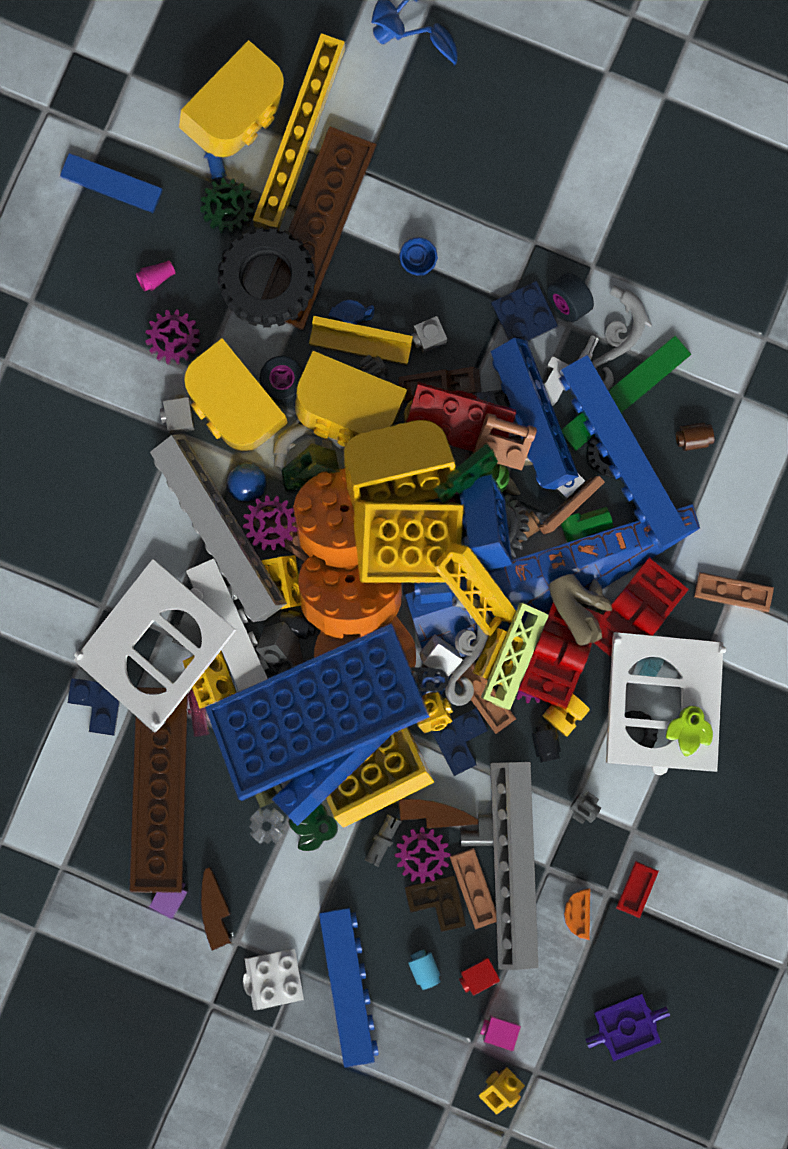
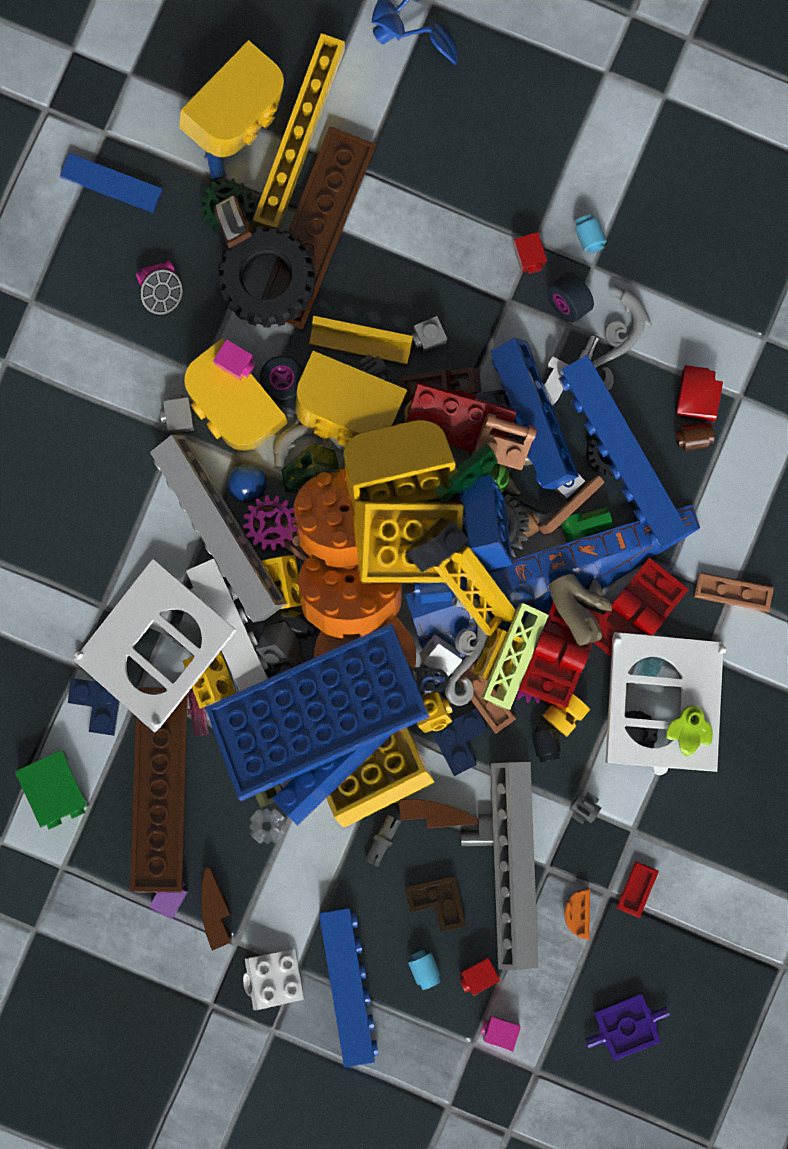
magenta gear [145,310,200,365] -> none
dark green plate [288,804,338,851] -> none
blue piece [329,300,375,324] -> none
magenta gear [395,827,450,883] -> none
blue hair [399,237,438,275] -> none
nougat tile [450,848,497,929] -> none
yellow brick [479,1067,525,1114] -> none
dark blue plate [491,281,558,342] -> none
green tile [561,335,692,451] -> none
none -> green panel [15,750,90,830]
none -> sticker [141,270,182,314]
none -> dark pink brick [213,339,255,381]
none -> slope [214,194,252,248]
none -> black slope [405,517,469,572]
none -> red brick [513,232,547,274]
none -> medium azure brick [575,214,607,253]
none -> red piece [675,365,723,423]

